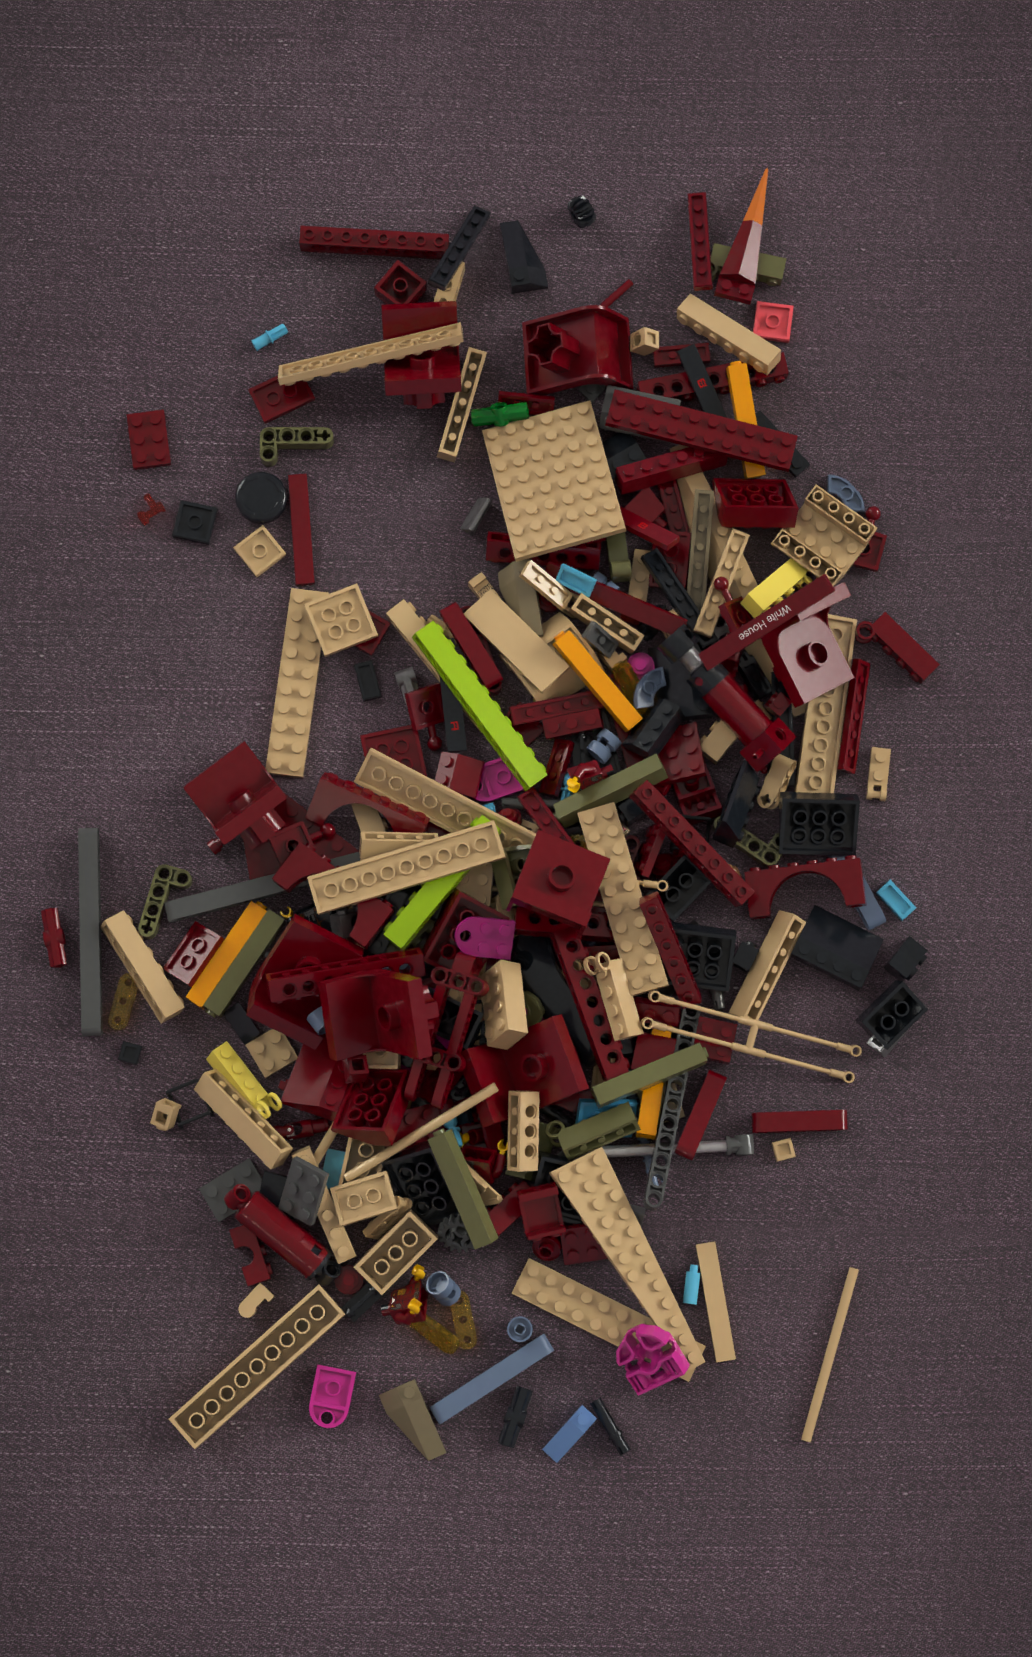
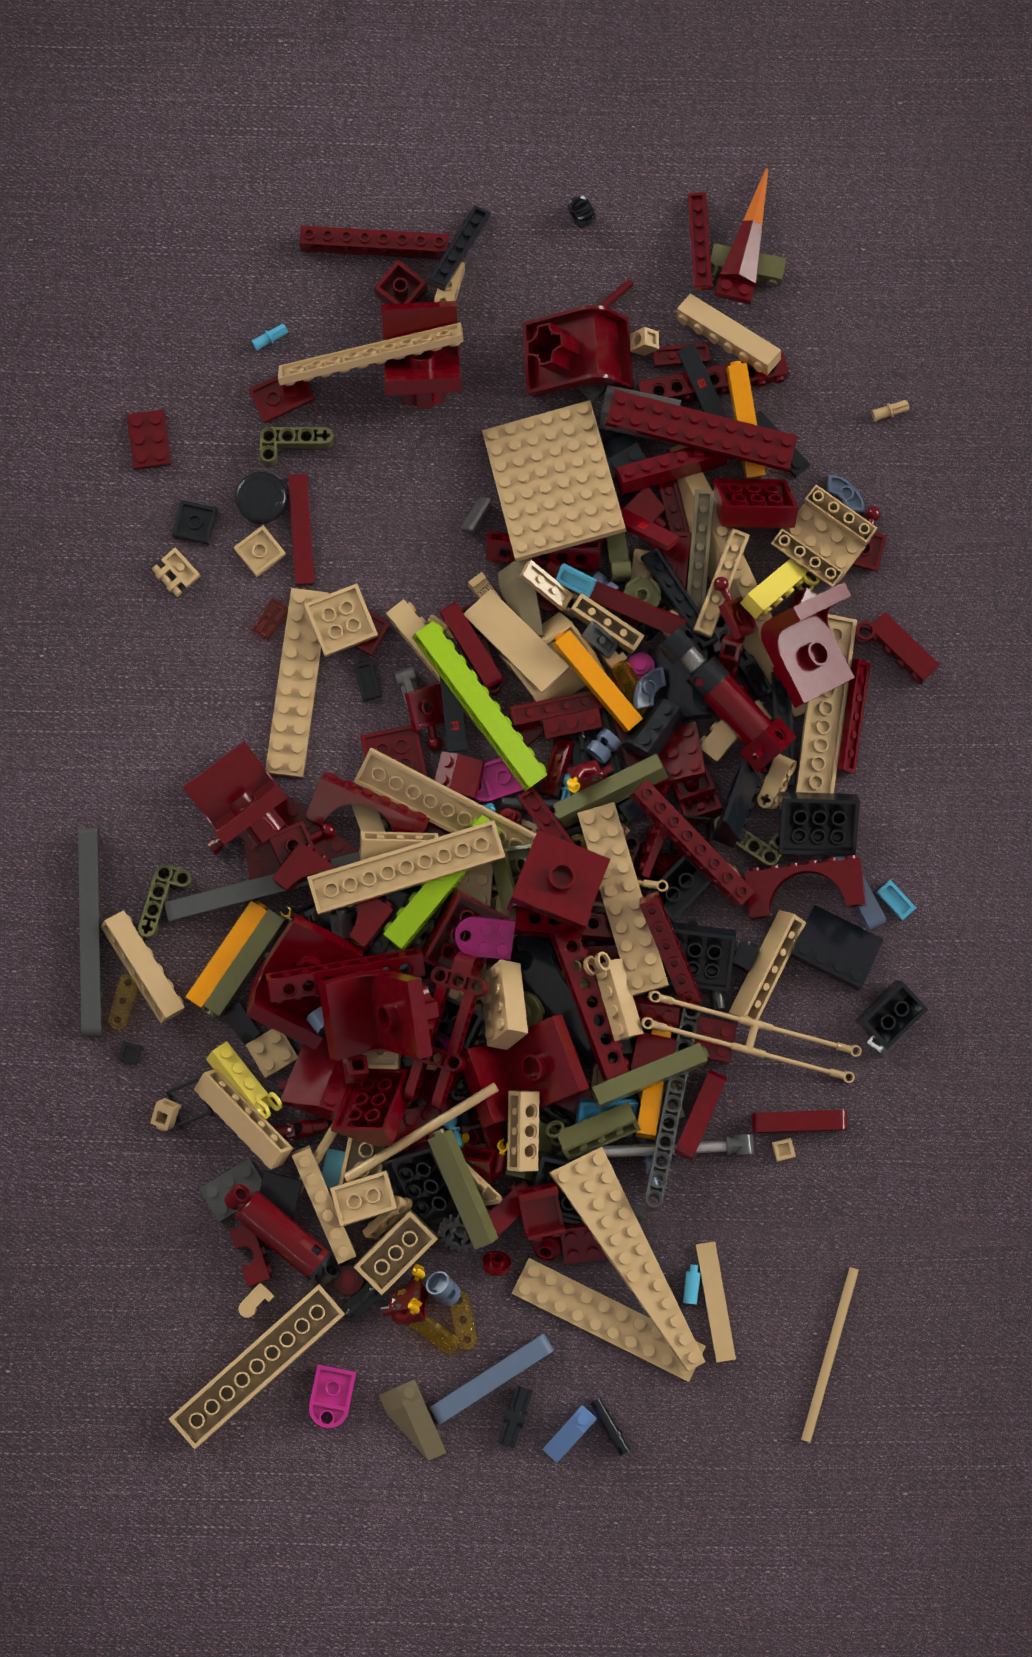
dark red piece [41,908,67,968] -> none
clear red piece [136,493,166,526] -> none
dark red plate [163,921,225,987] -> none
dark grey plate [278,1156,329,1226] -> none
tan brick [437,347,487,463] -> none
green piece [471,402,529,427] -> none
dark red plate [498,391,555,415] -> none
black wedge [500,220,548,294] -> none
sand blue wheel [507,1316,533,1342] -> none
dark pink connector [616,1324,690,1396] -> none
dark red tile [698,574,835,671] -> none
coral tile [753,301,794,343] -> none
dark red brick [763,692,792,718] -> none
tan plate [866,747,891,801] -> none
black brick [884,936,928,981] -> none
none -> tan plate [152,547,201,597]
none -> clear red tile [252,598,288,641]
none -> dark red plate [482,1250,511,1276]
none -> olive plate [624,577,661,607]
none -> tan axle [871,400,909,422]

